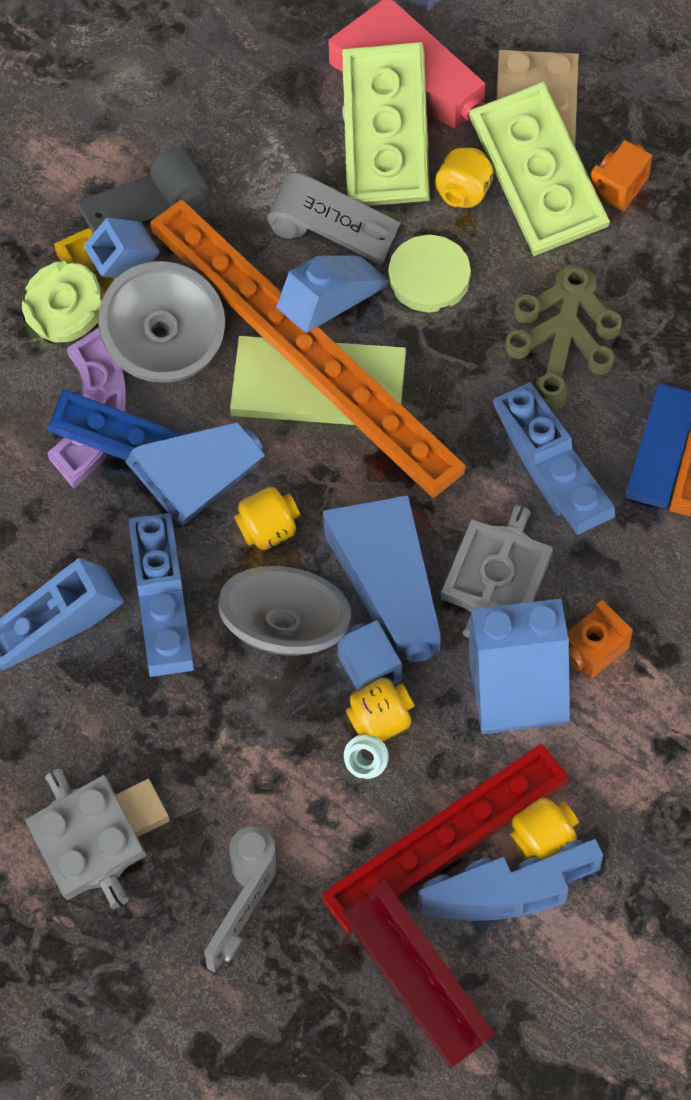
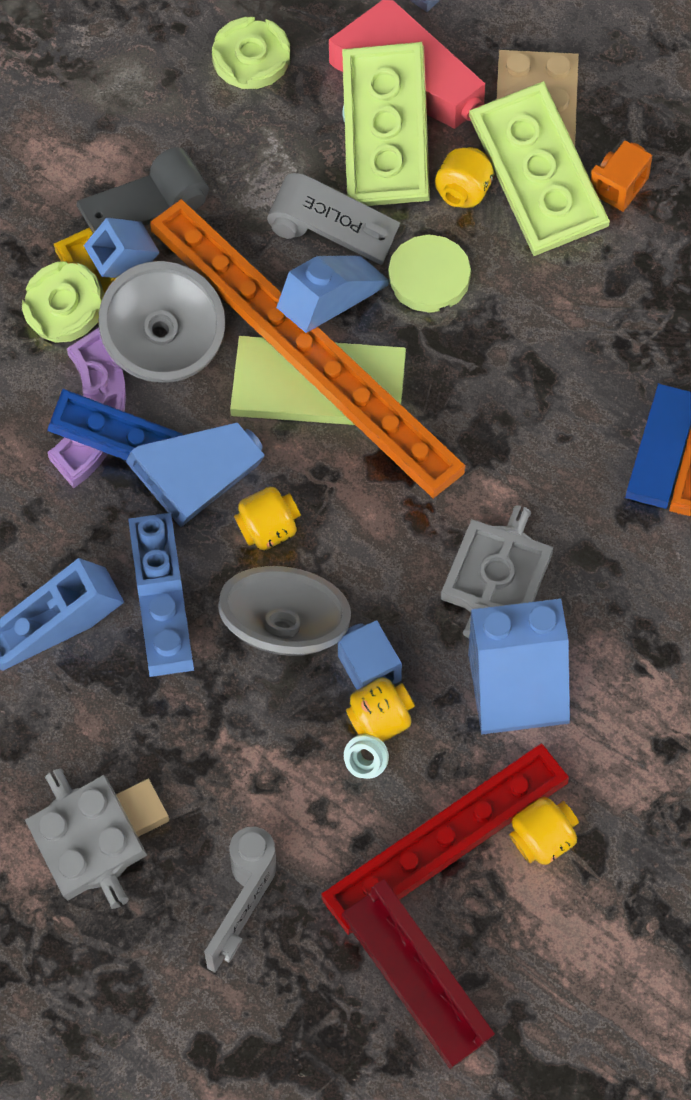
medium blue slope [323,495,441,662] -> none
medium blue slope [418,839,603,921] -> none
medium blue slope [493,382,615,535] -> none
olive plant [505,265,622,411] -> none
orange brick [567,600,633,680] -> none
none -> yellowish green tile [212,17,290,89]

